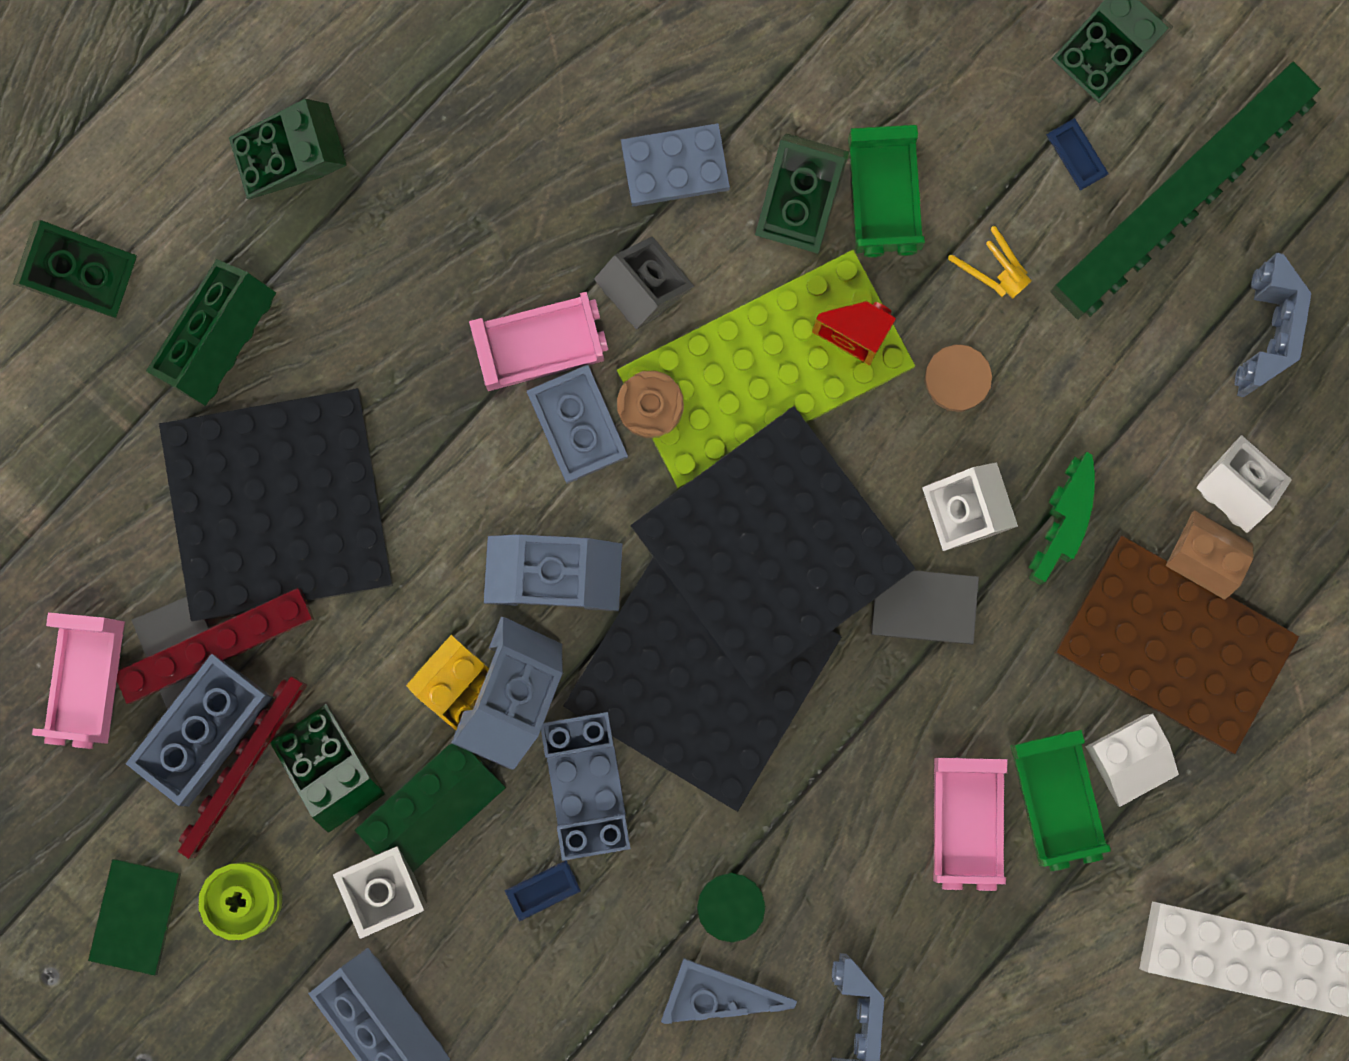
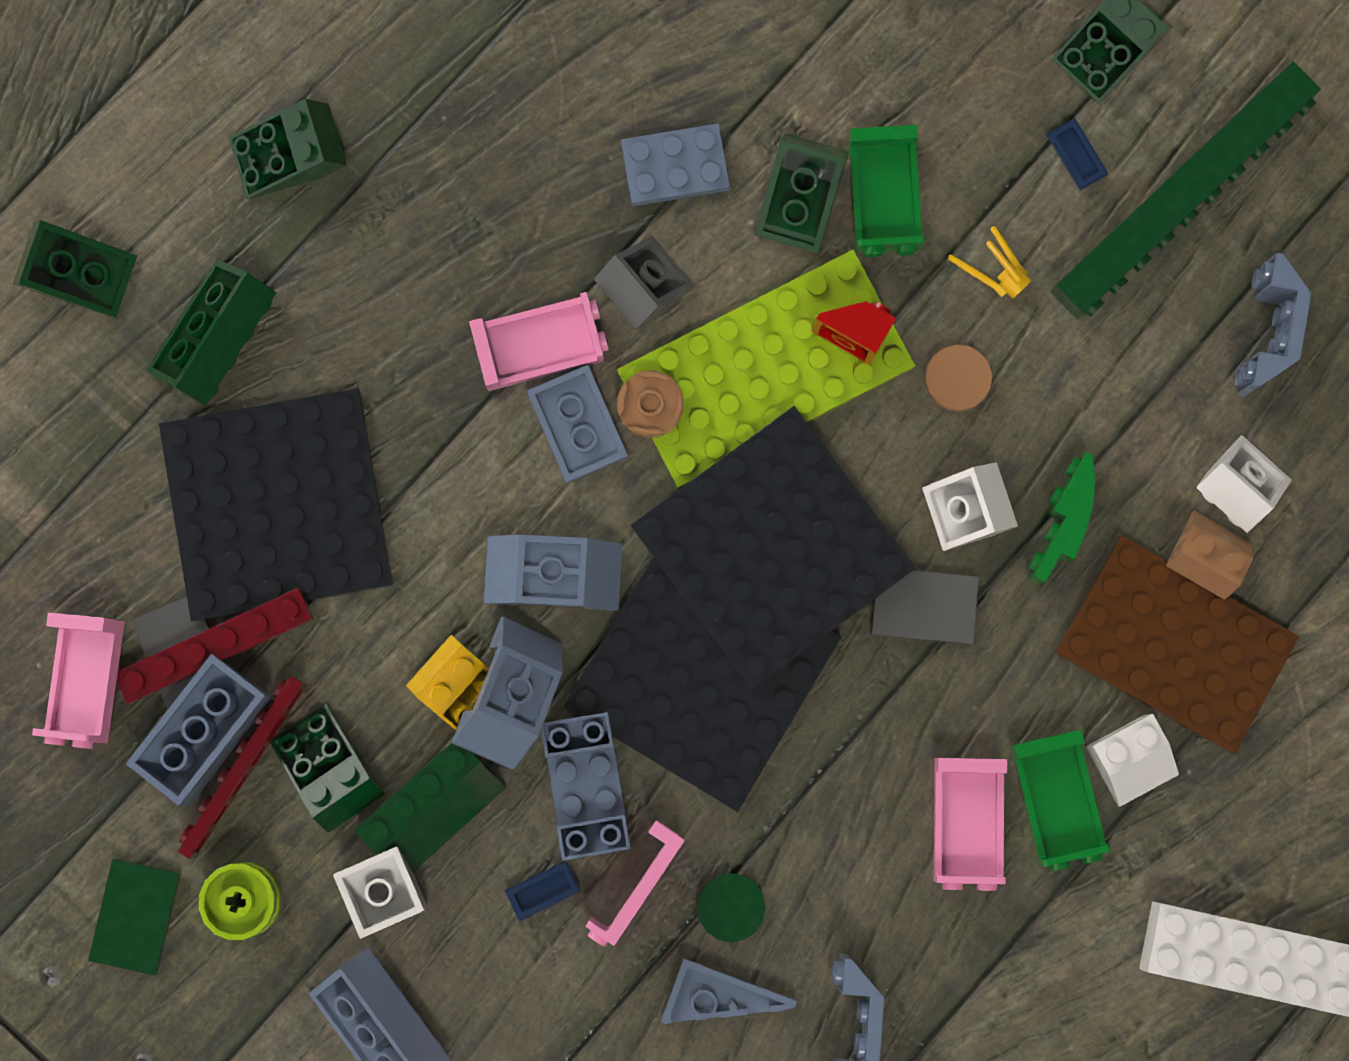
none -> bright pink panel [585,819,685,947]

